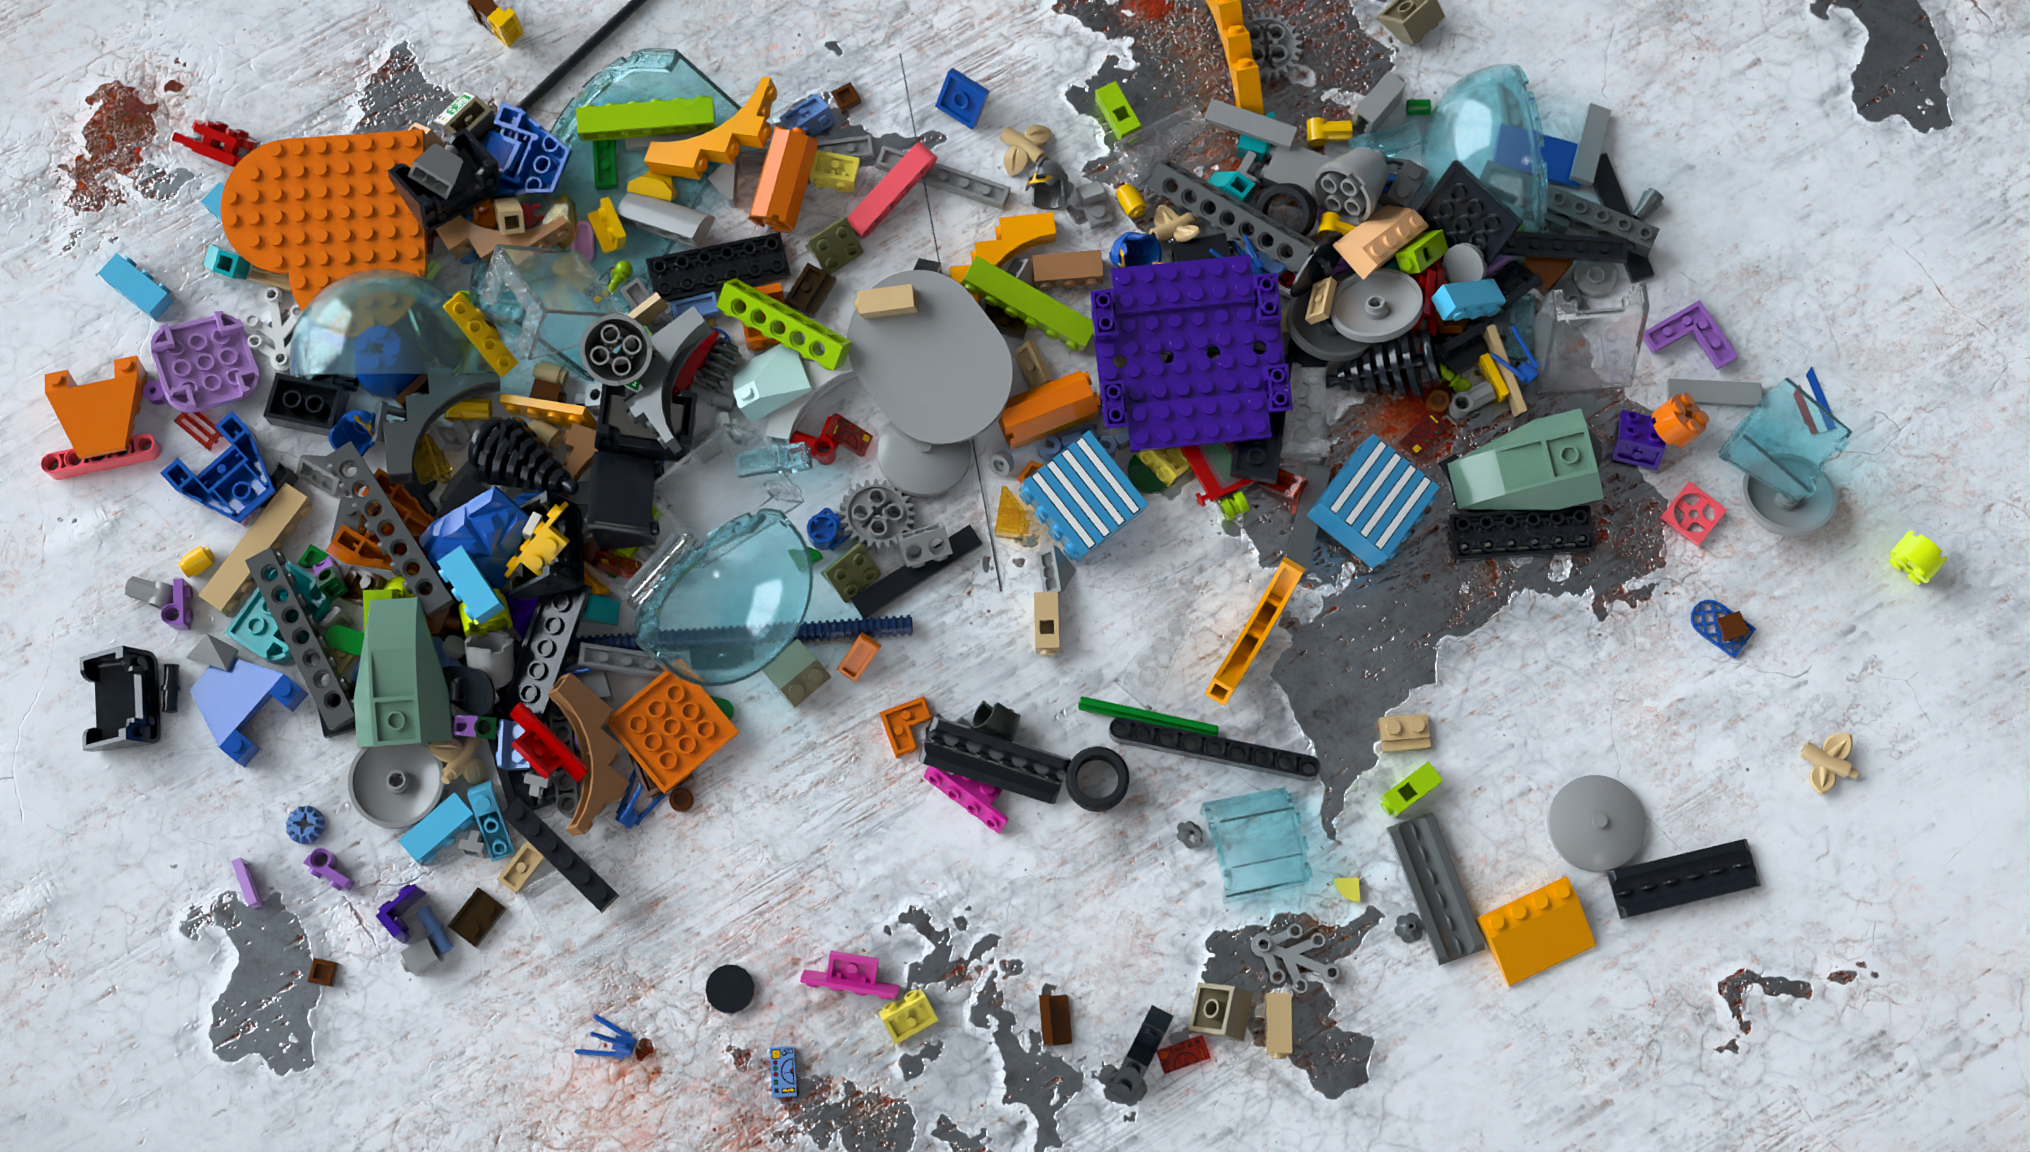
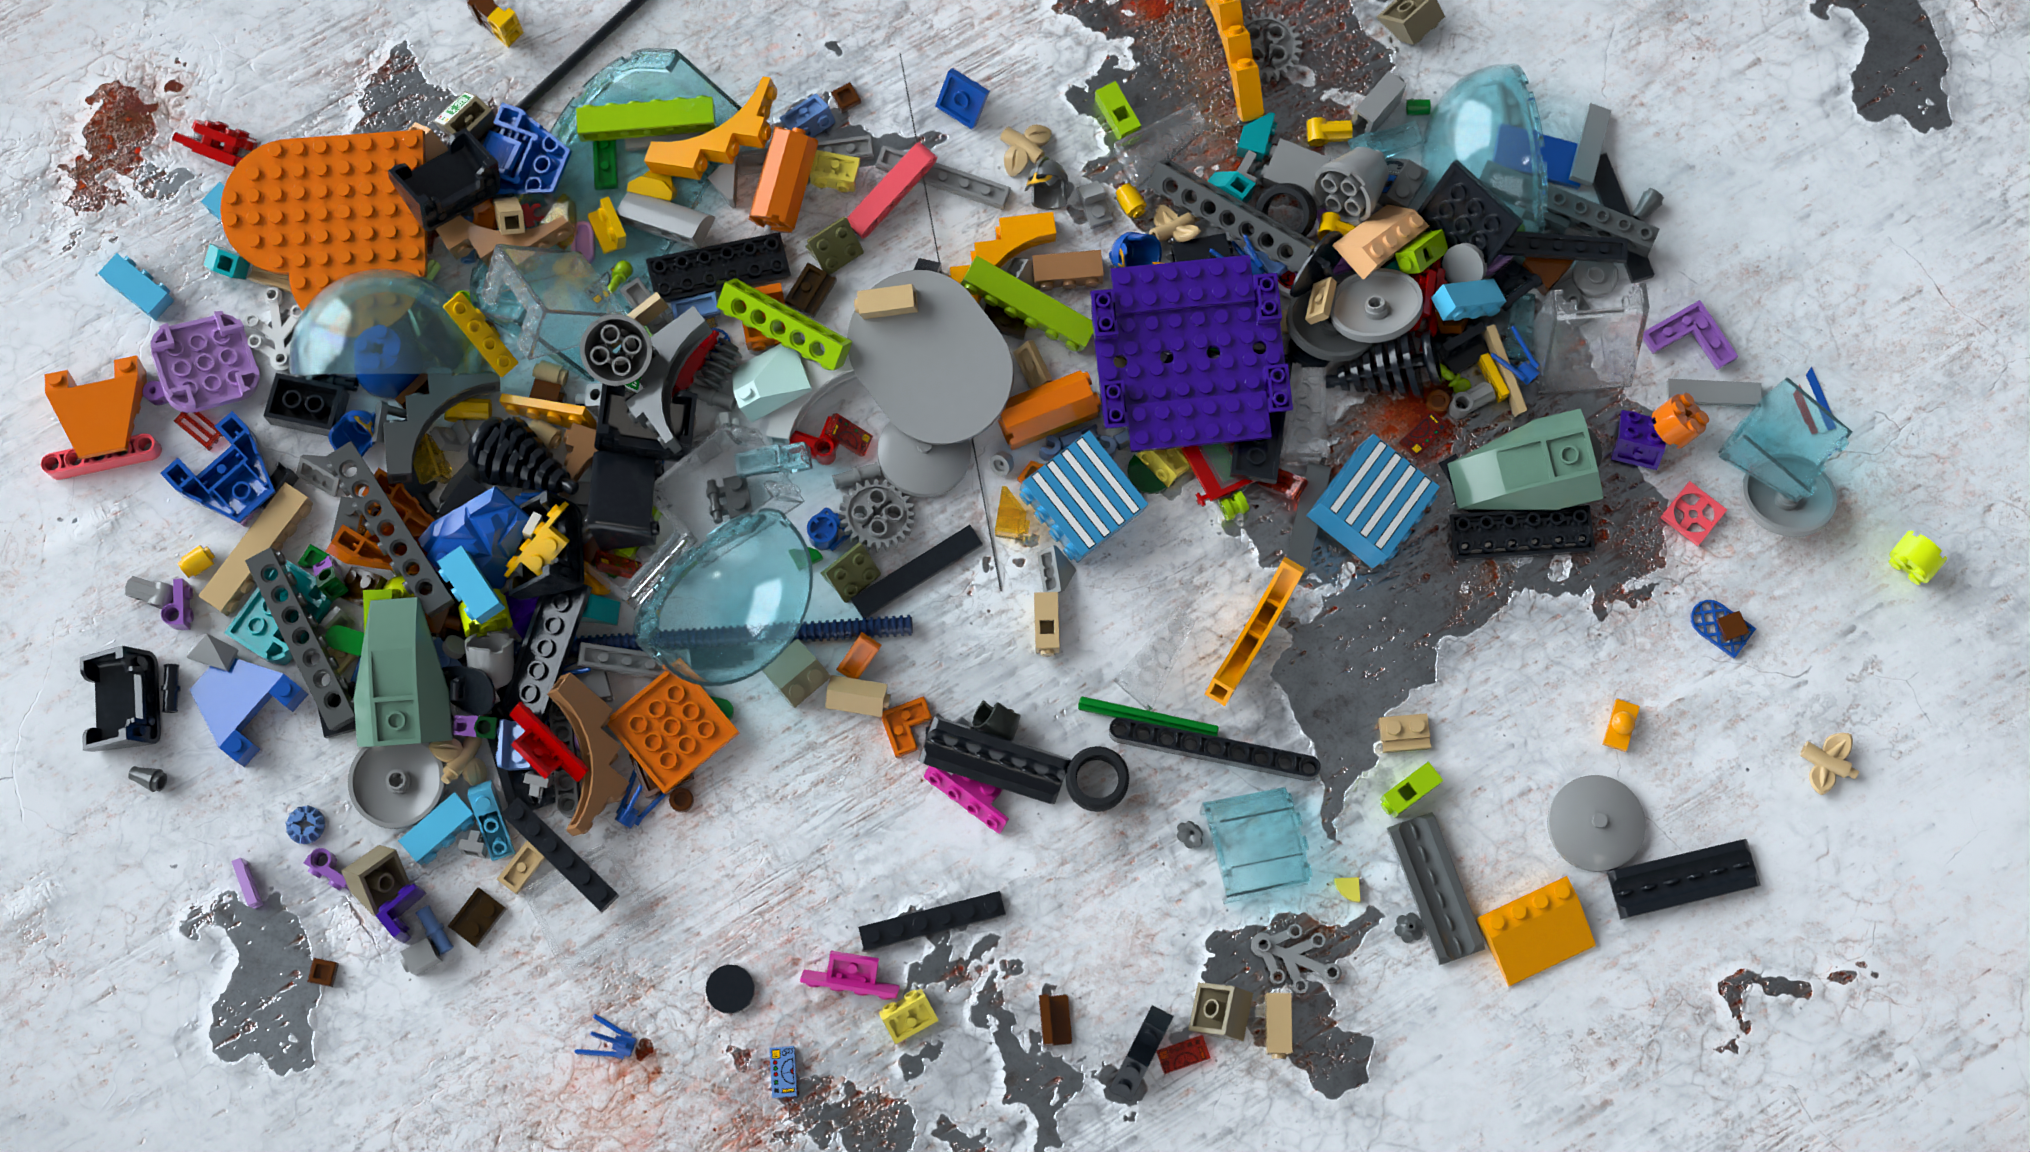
light grey torso [408,144,463,199] -> none
light grey brick [897,522,953,568] -> none
light grey tile [1204,98,1298,150] -> none
none -> dark grey cone [128,766,167,792]
none -> dark tan slope [342,845,411,916]
none -> dark grey plate [706,474,754,524]
none -> tan brick [825,675,891,717]
none -> light grey pin [832,462,881,490]
none -> black plate [858,891,1006,952]
none -> light orange tile [1602,699,1640,752]

